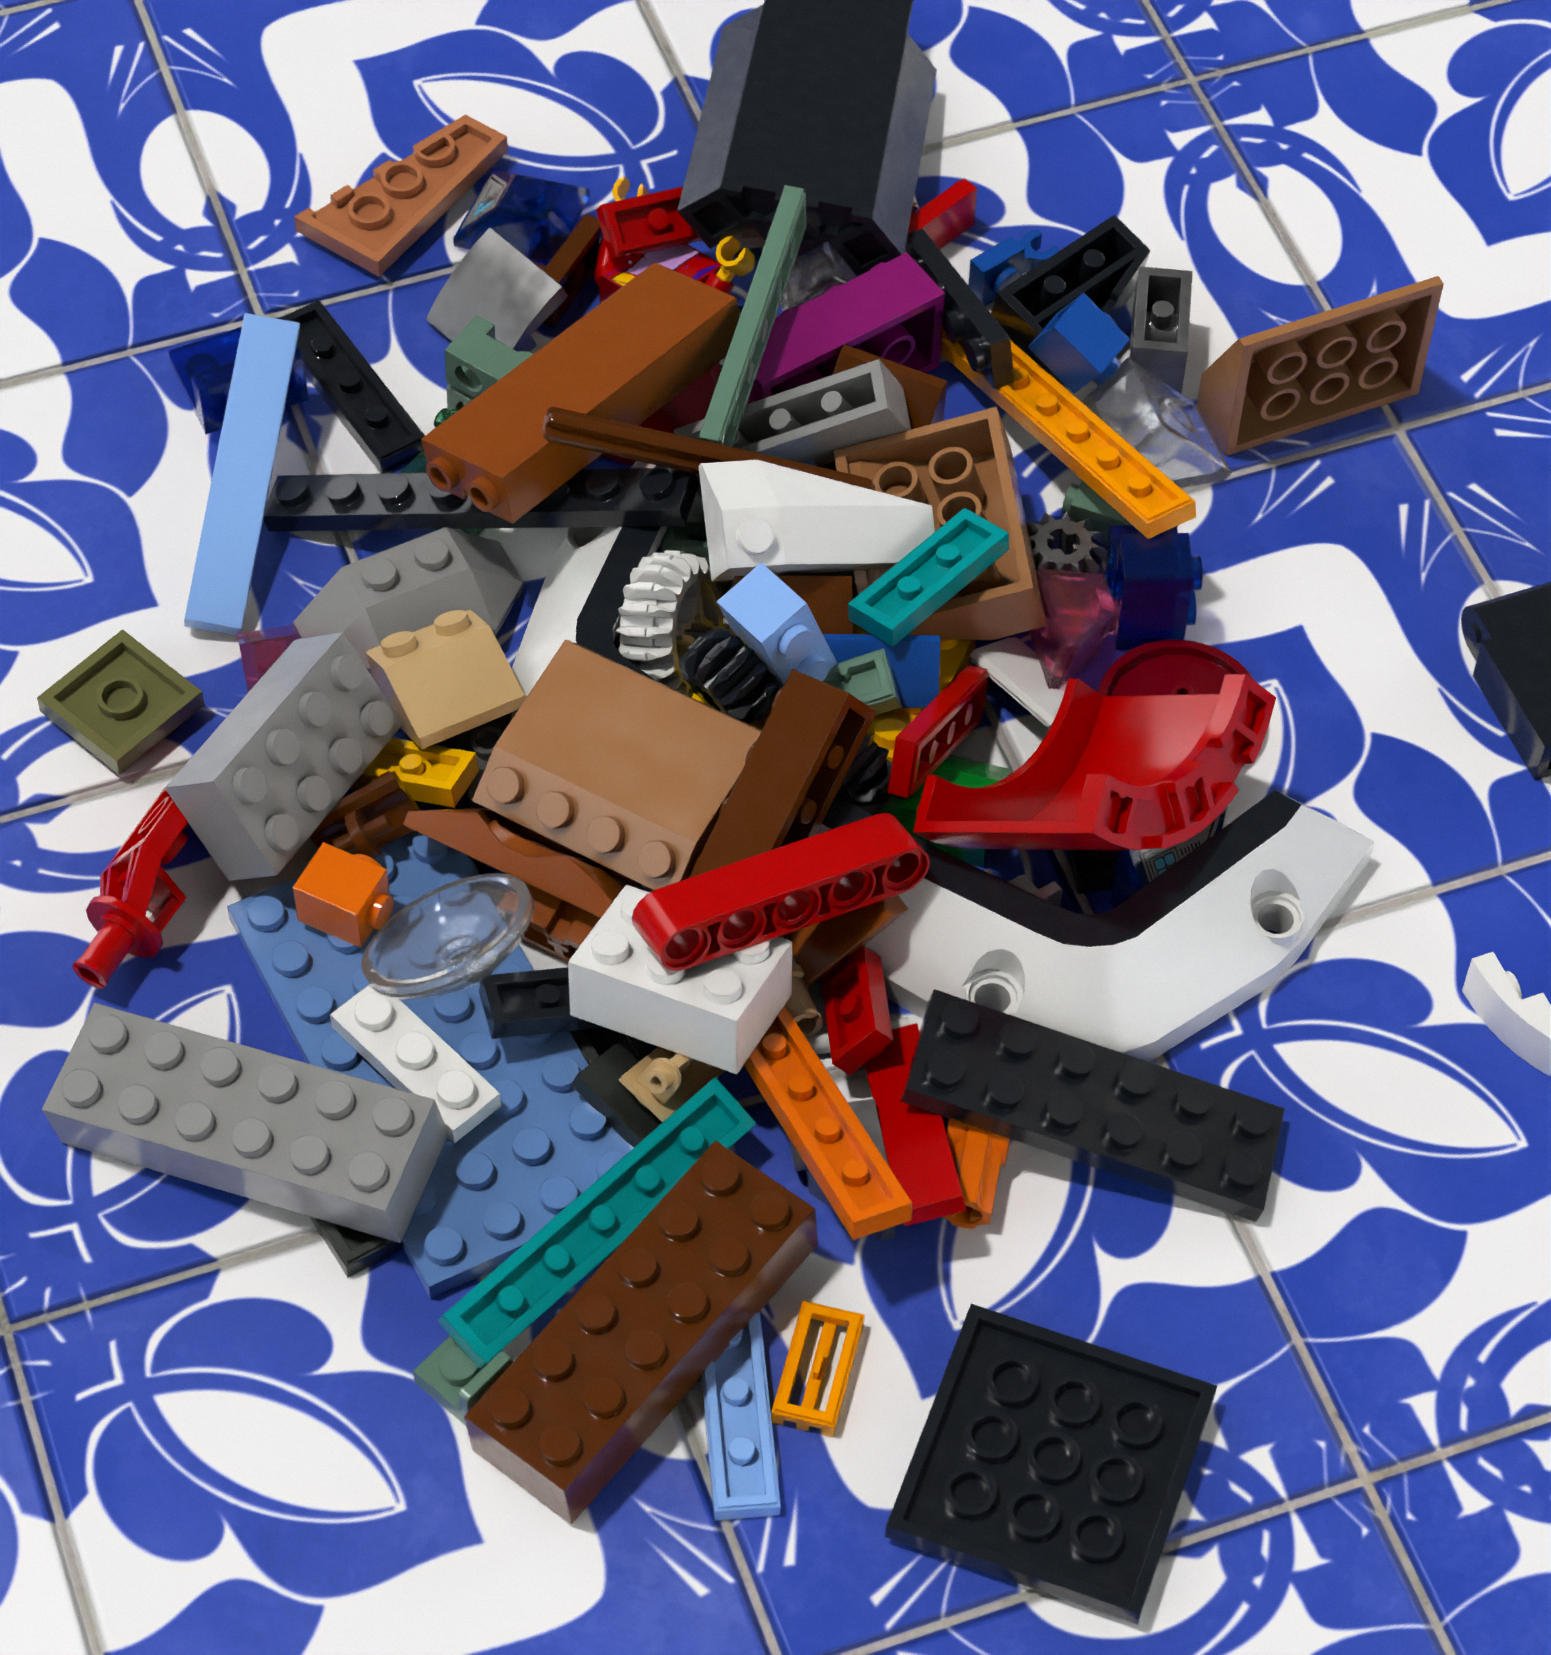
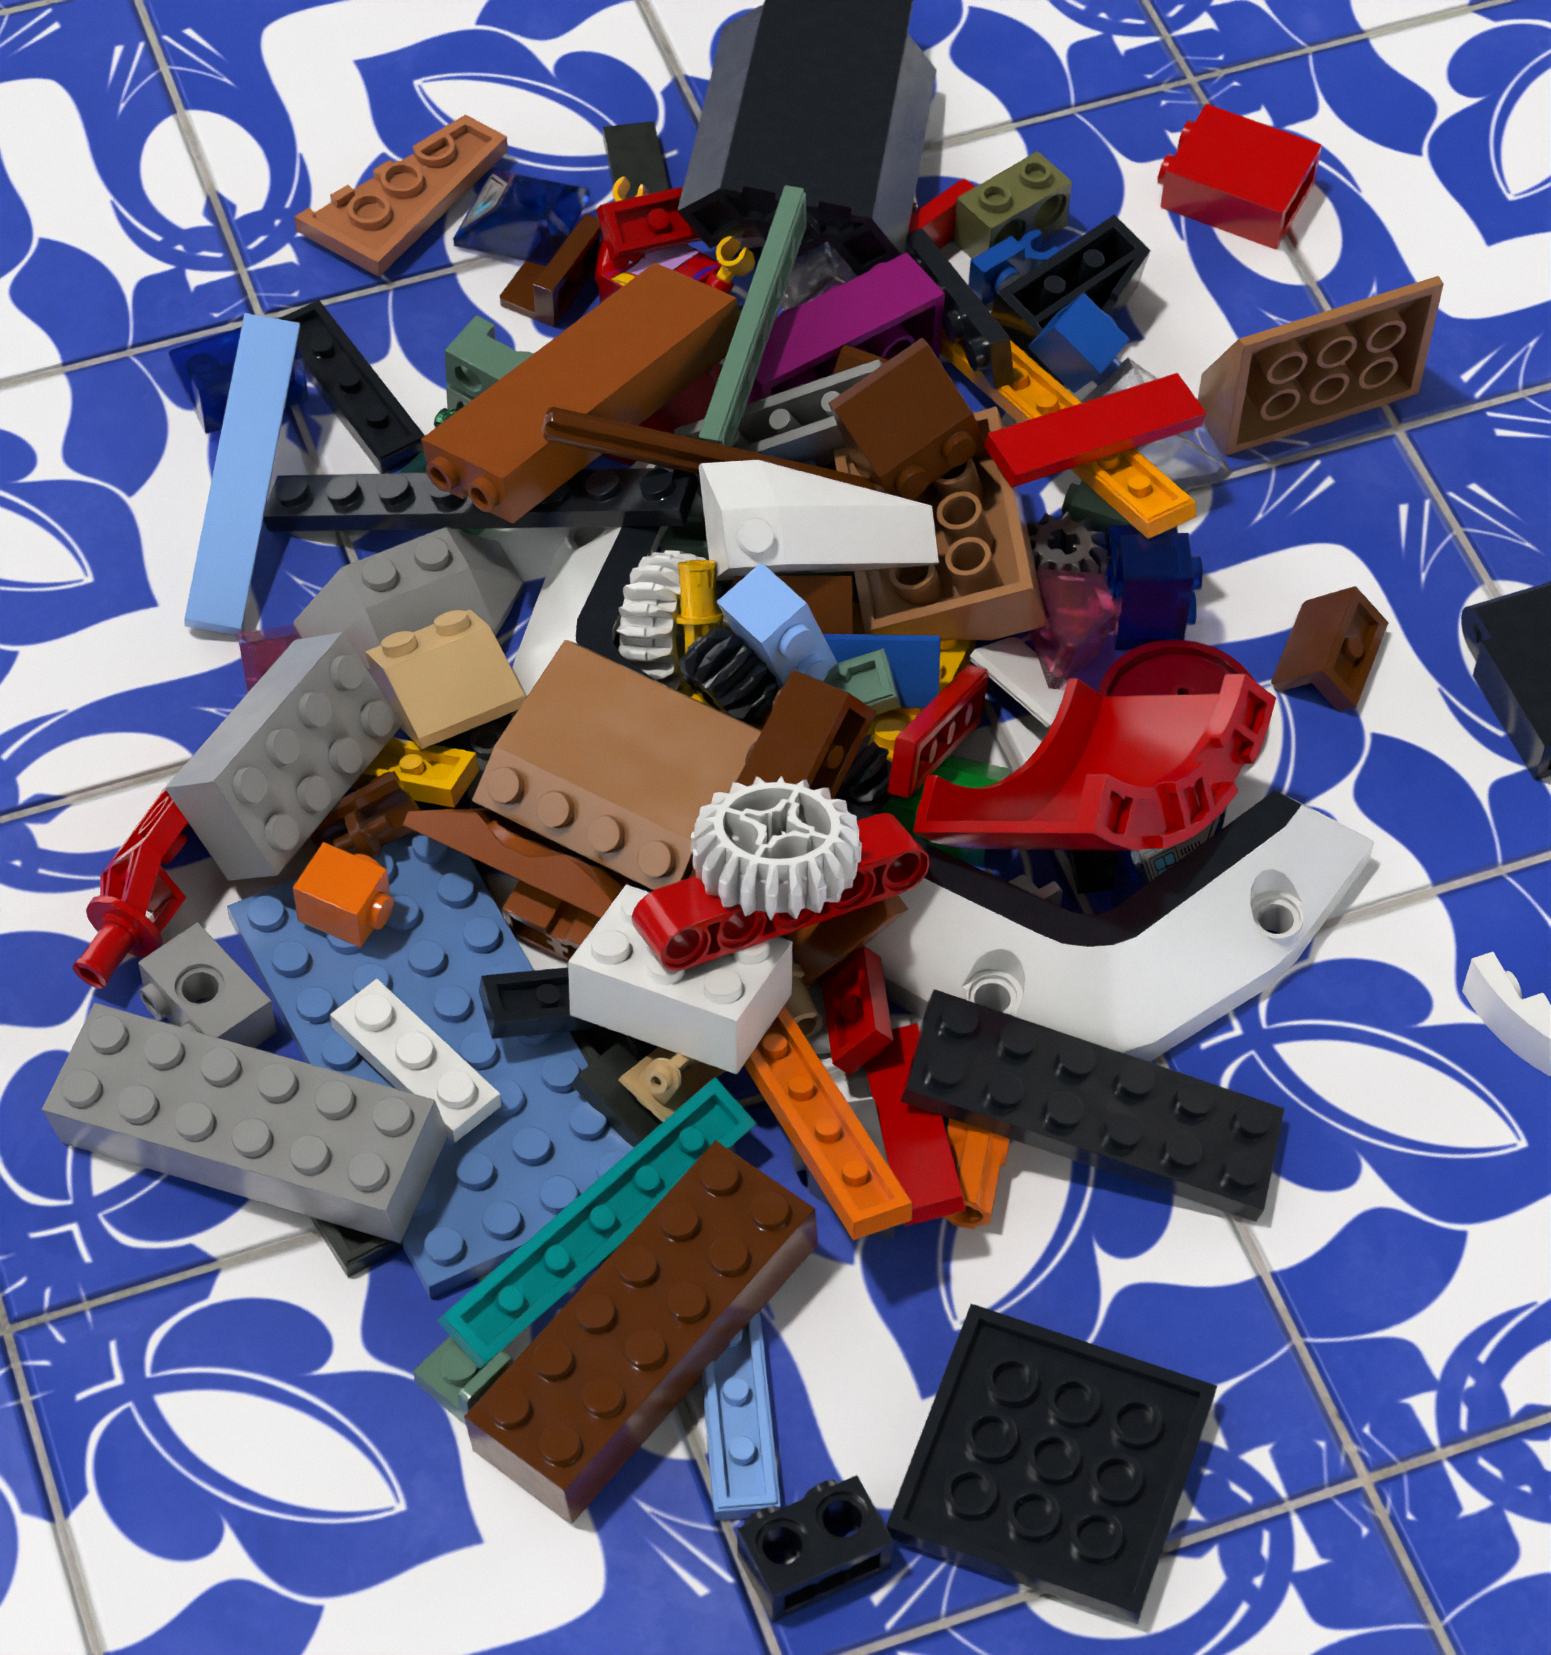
olive plate [37,629,205,775] -> none
clear dish [361,873,534,1000] -> none
flat silver slope [426,228,568,352] -> none
light orange tile [771,1300,865,1438] -> none
teal plate [848,508,1009,646] -> none
flat silver brick [1127,266,1193,396] -> none
none -> light grey brick [138,922,277,1048]
none -> pearl dark grey tile [603,121,669,199]
none -> yellow axle [676,560,723,654]
none -> white gear [691,775,862,921]
none -> black brick [737,1475,894,1623]
none -> reddish brown slope [828,338,984,499]
none -> olive brick [953,151,1072,259]
none -> red tile [984,373,1207,488]
none -> red brick [1157,103,1322,250]
none -> reddish brown panel [1271,586,1389,712]

